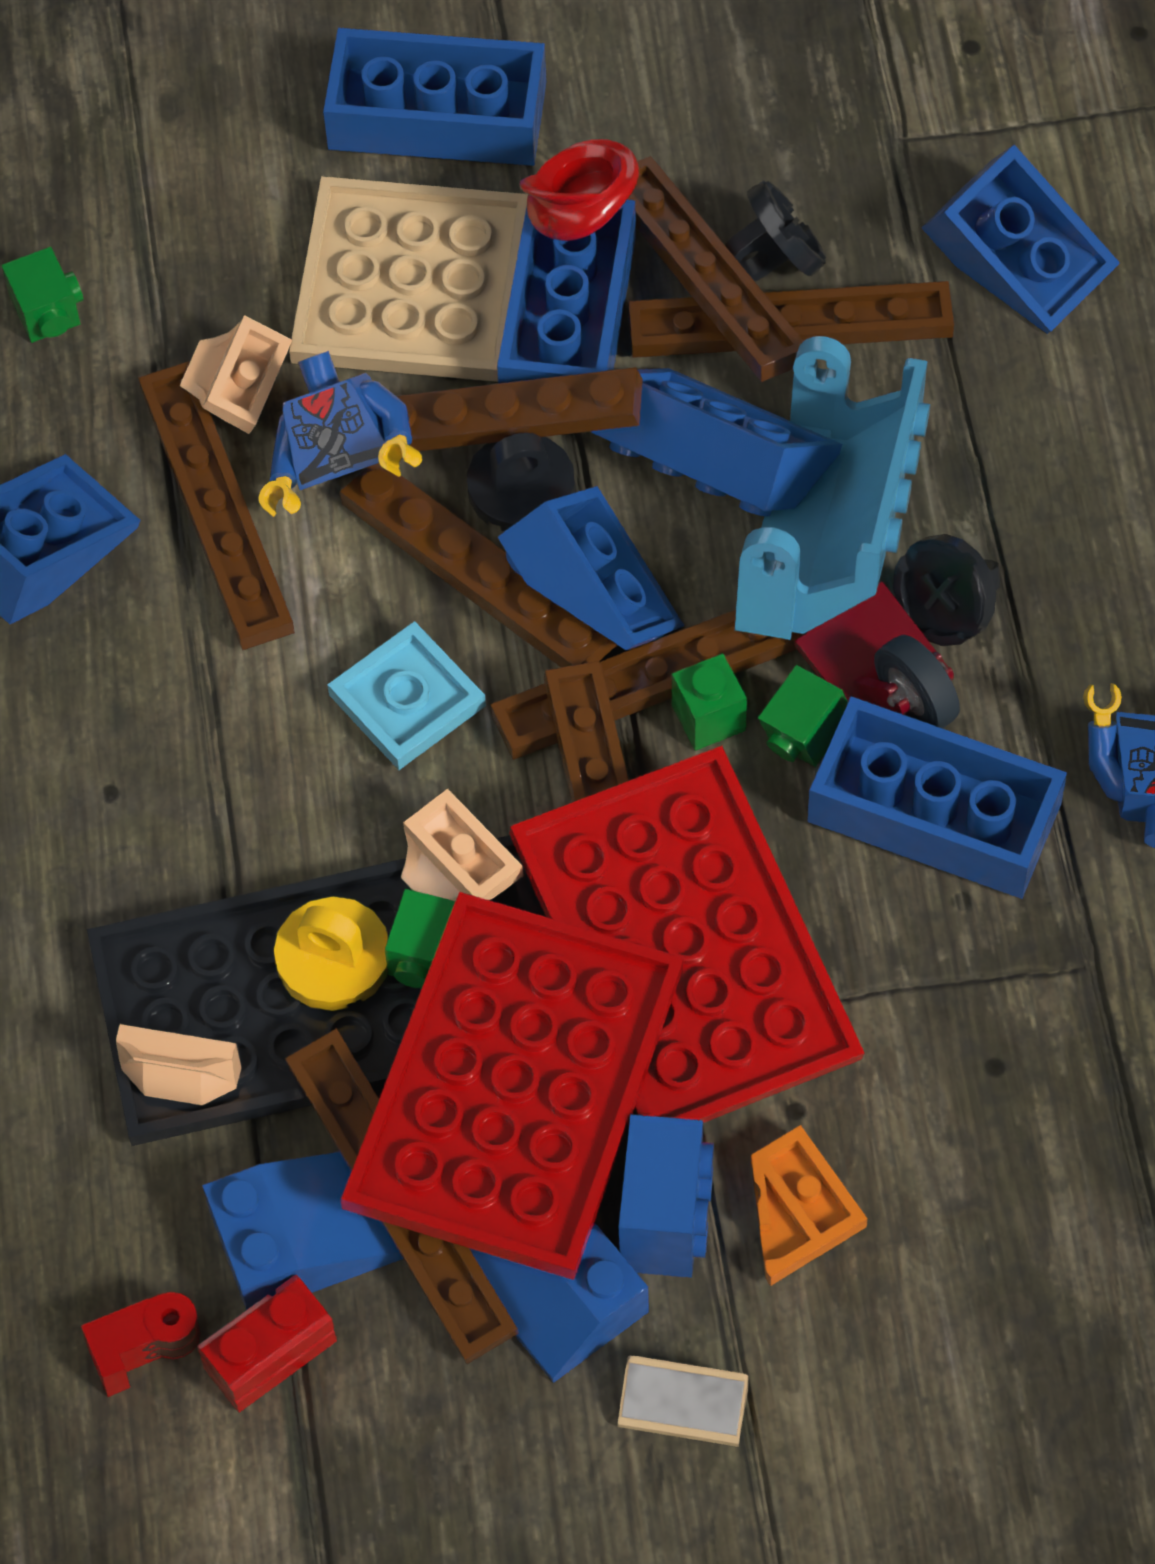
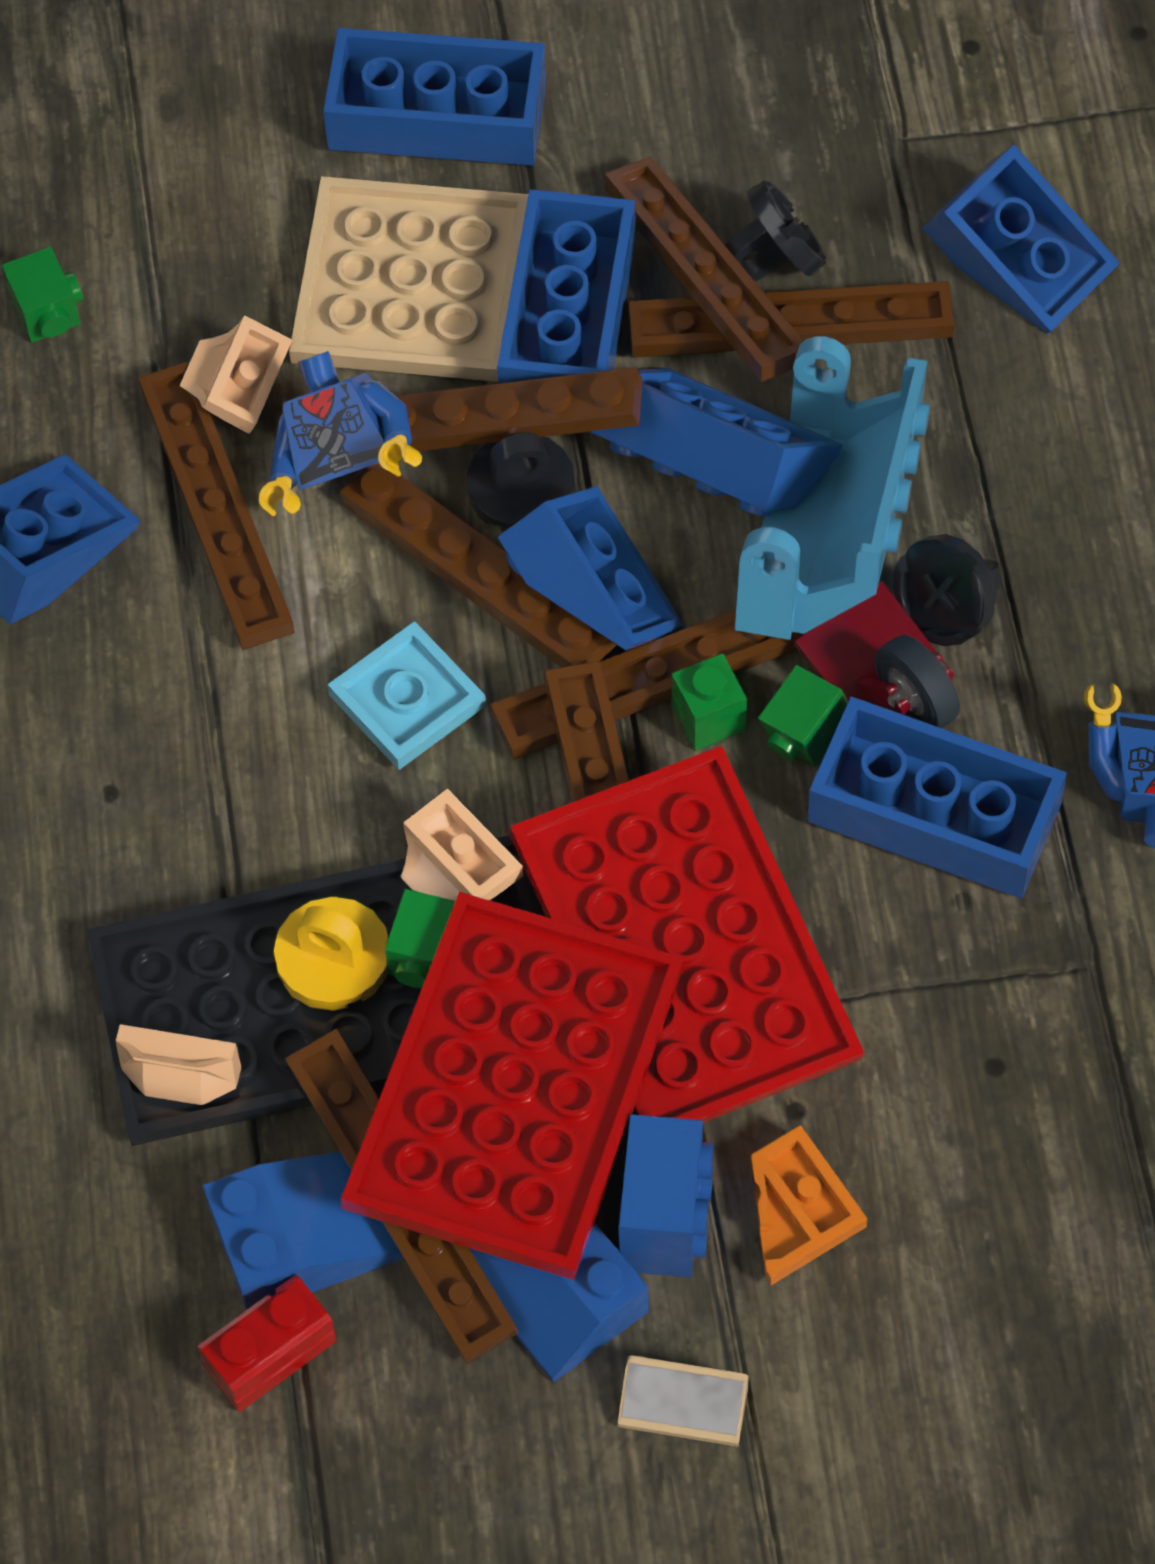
red leg [81,1292,201,1397] -> none
red piece [520,139,639,241] -> none

